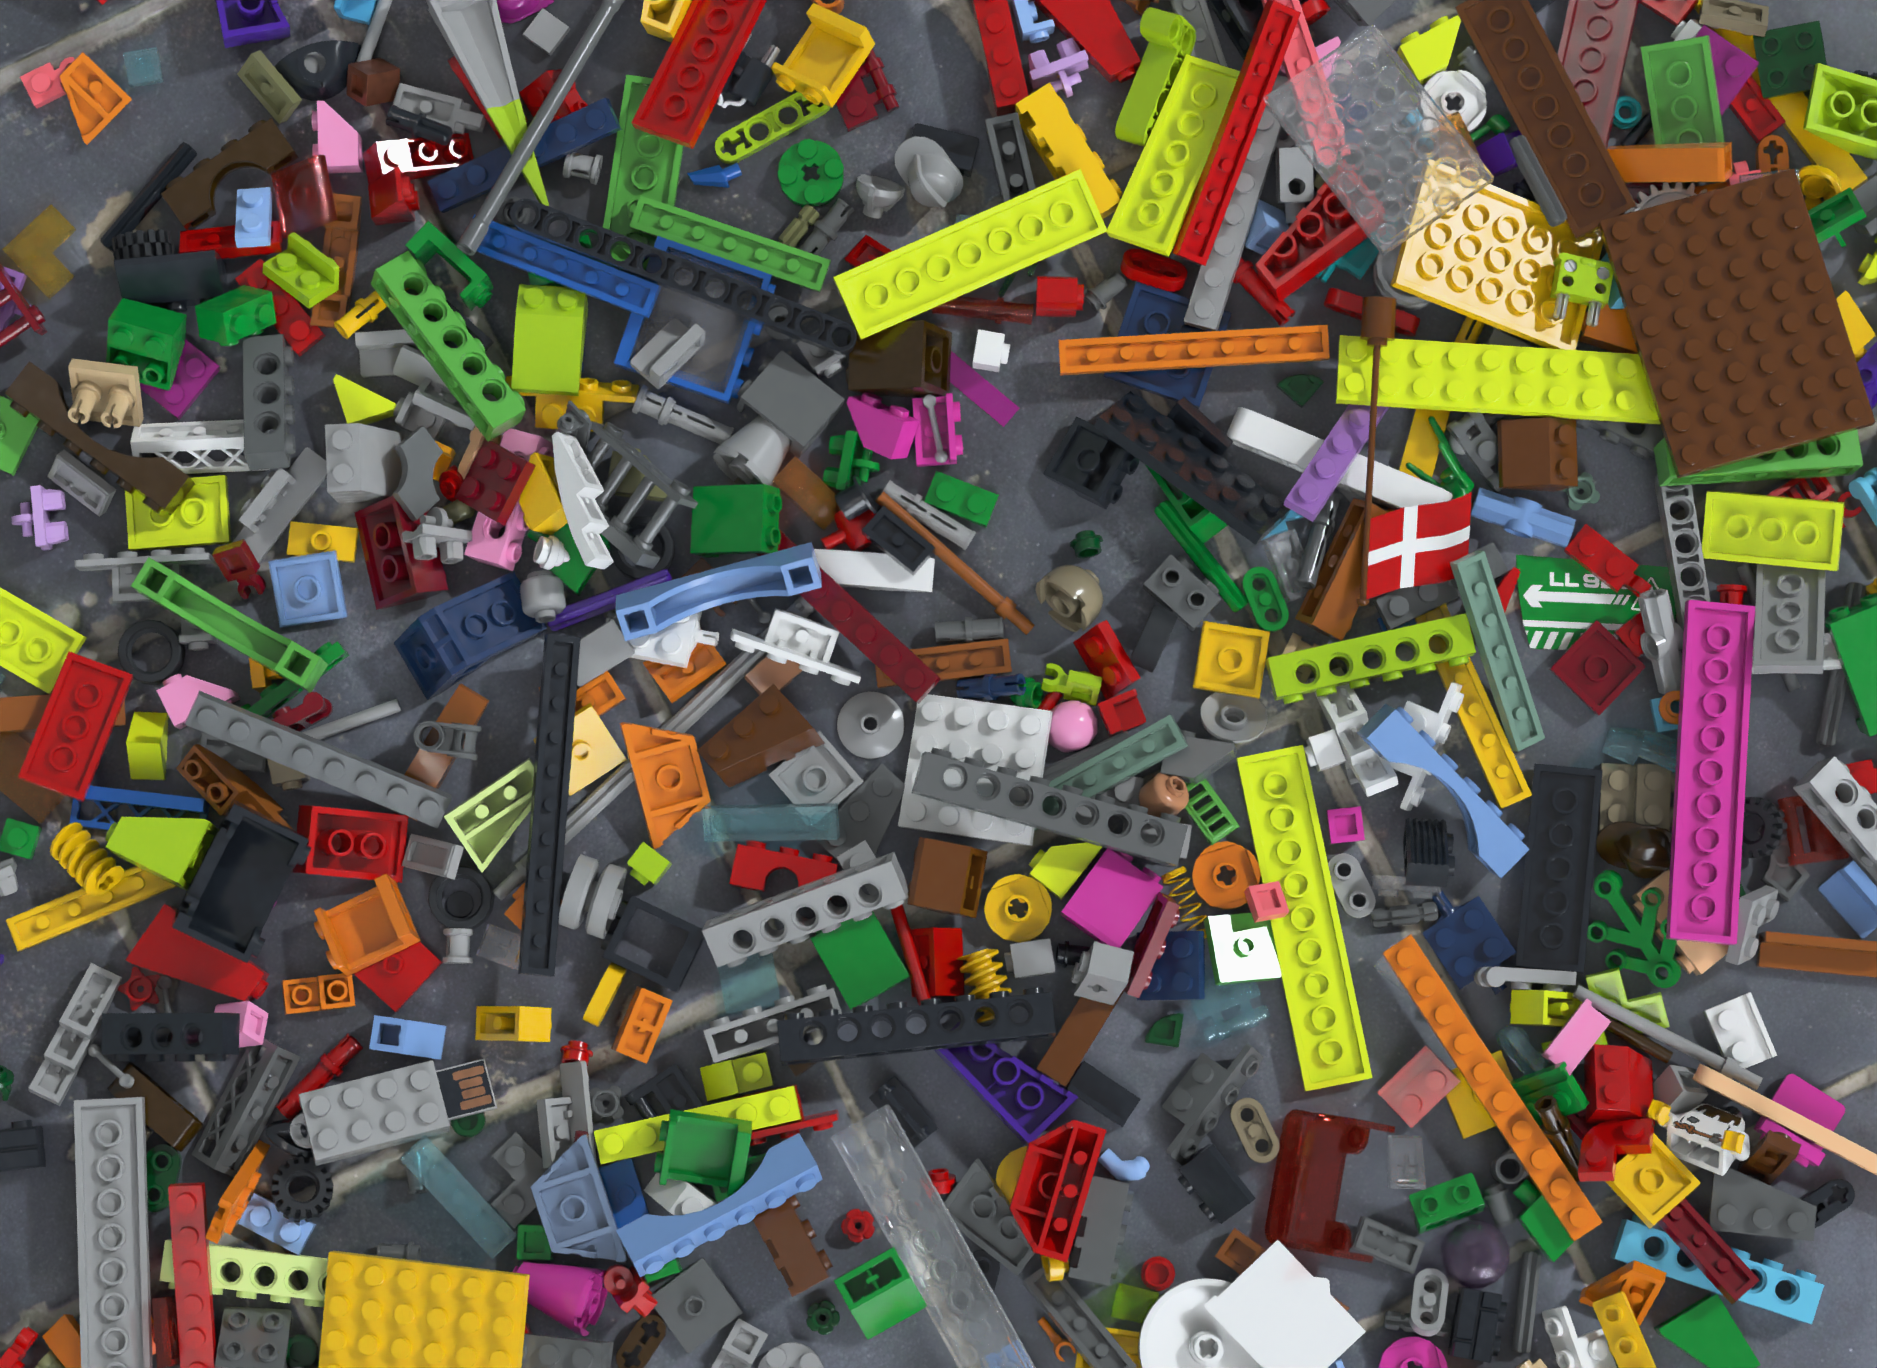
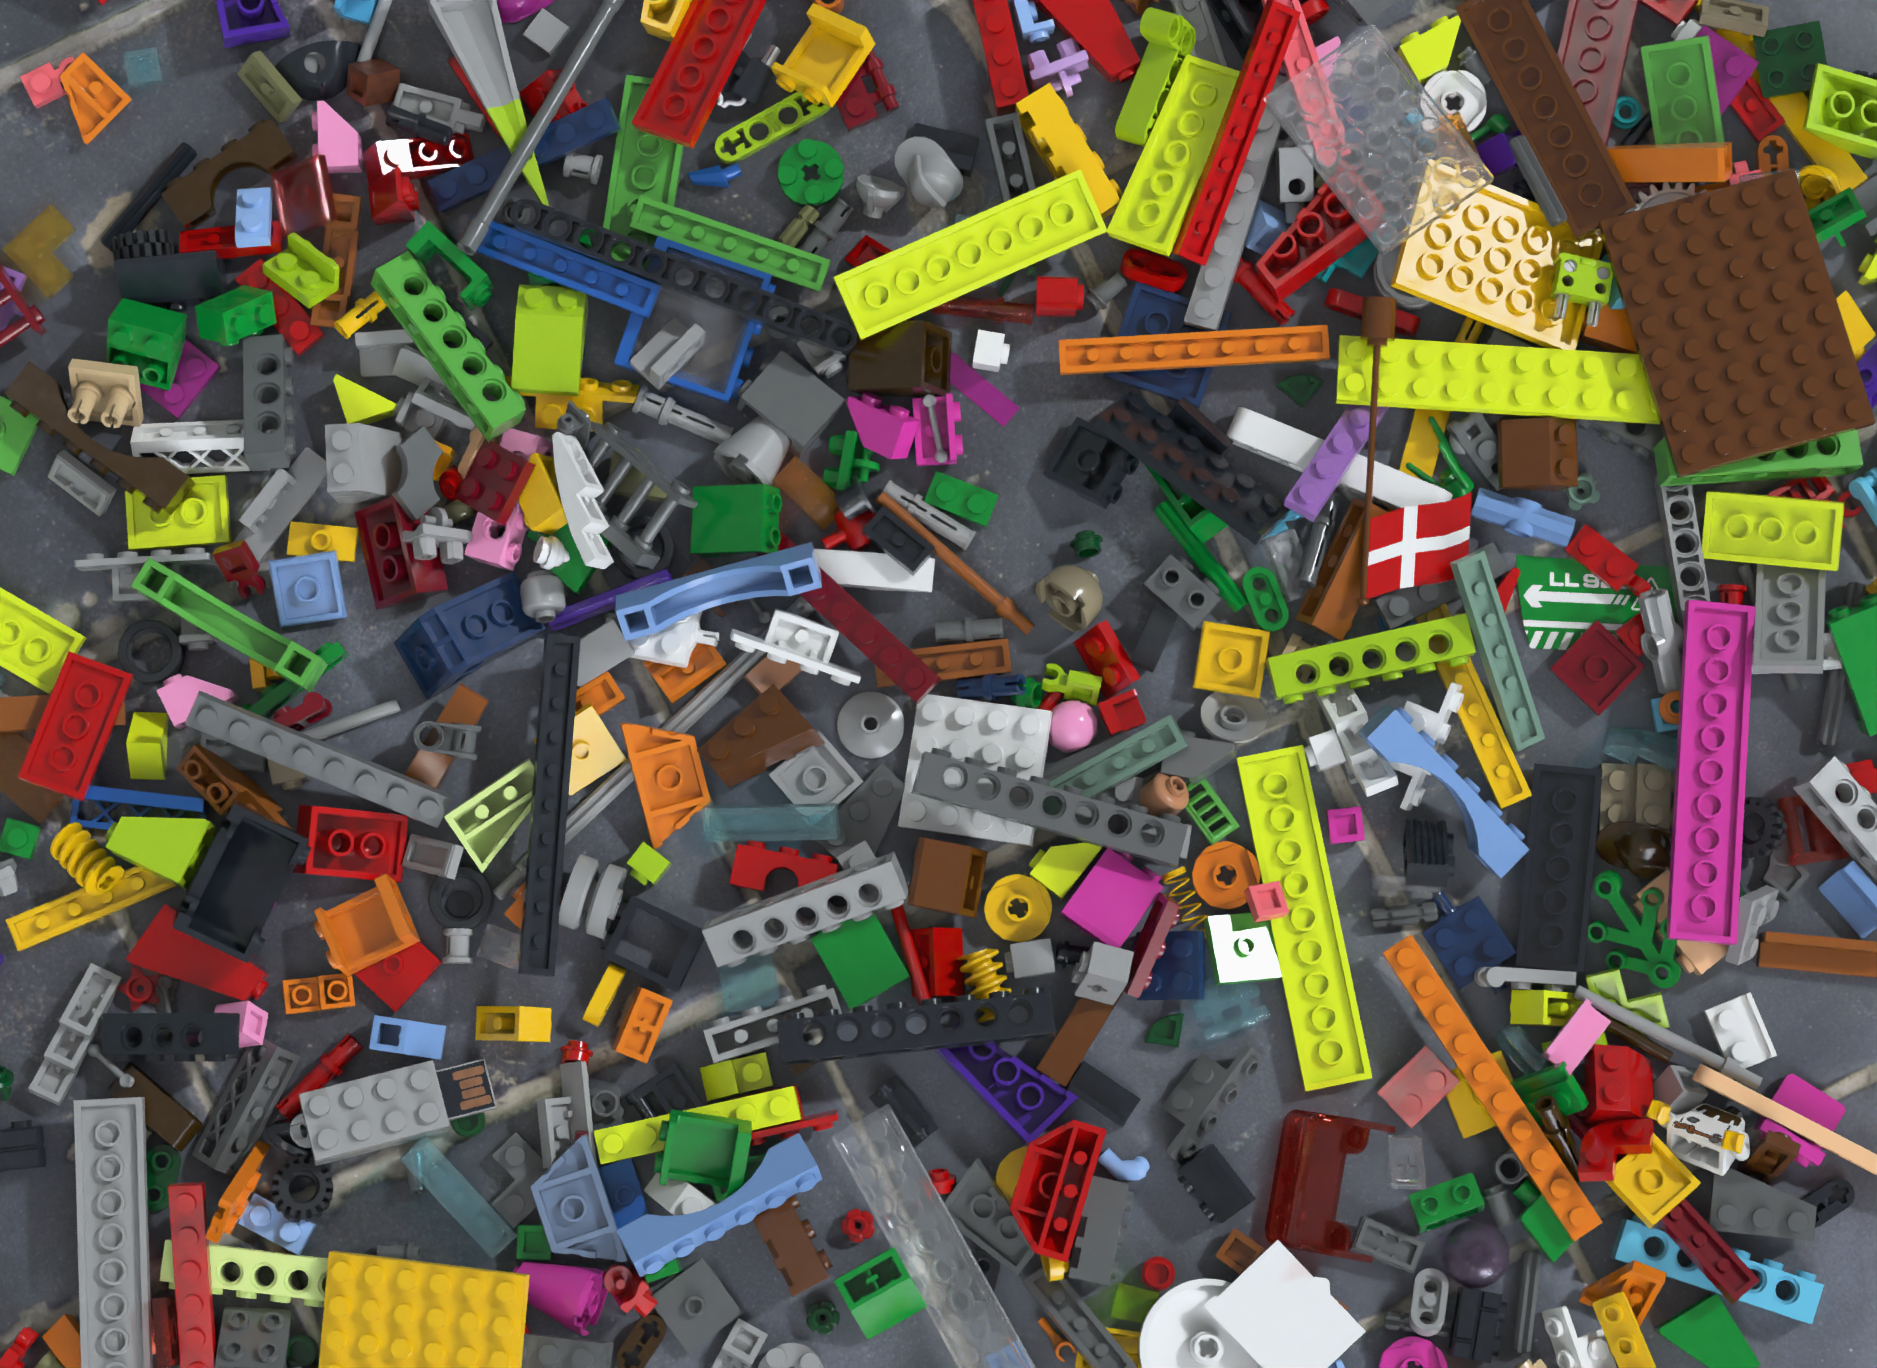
lavender hips [11,485,69,550] -> none
dark tan plate [1230,1098,1279,1163] -> none
light grey plate [1328,853,1376,918] -> none

